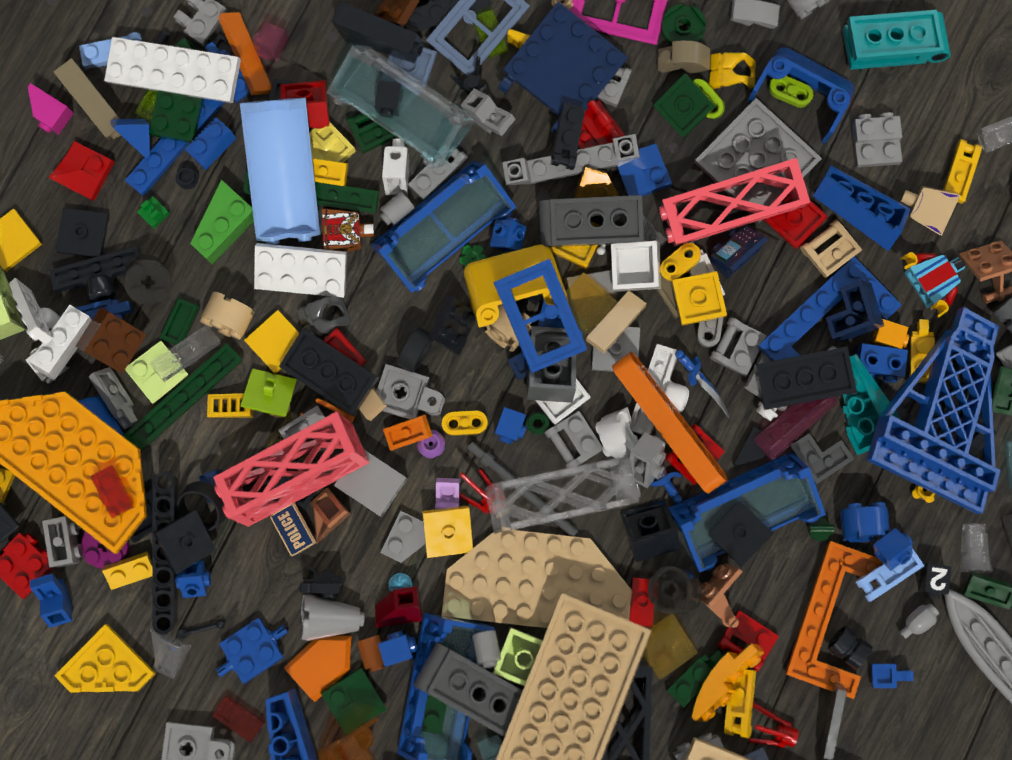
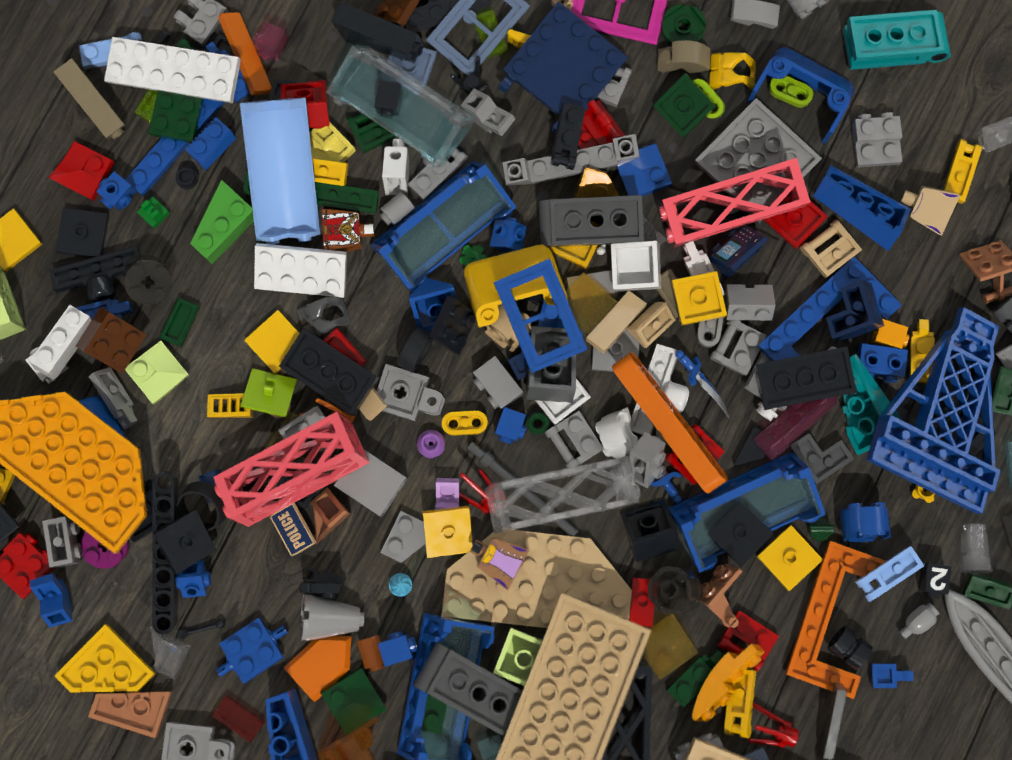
white plate [9,278,60,345] -> none
dark pink slope [28,83,74,135] -> none
clear red tile [90,465,135,519] -> none
yellow plate [102,551,152,590] -> none
blue slope [110,119,150,159] -> none
dark green plate [123,343,243,453] -> none
clear tile [150,325,221,382] -> none
tan brick [200,292,255,340] -> none
dark red slope [375,586,423,628] -> none
orange plate [383,415,433,451] -> none
light grey brick [472,631,501,668] -> none
yellow plate [660,243,701,282] -> none
blue brick [873,528,913,571] -> none
torso [900,252,965,317] -> none
none -> nougat wing [88,691,173,738]
none -> blue brick [96,171,137,211]
none -> blue slope [408,278,457,332]
none -> torso [470,538,529,590]
none -> light grey brick [473,356,523,411]
none -> tan slope [627,302,676,348]
none -> light grey brick [724,284,775,321]
none -> yellow plate [756,525,823,591]

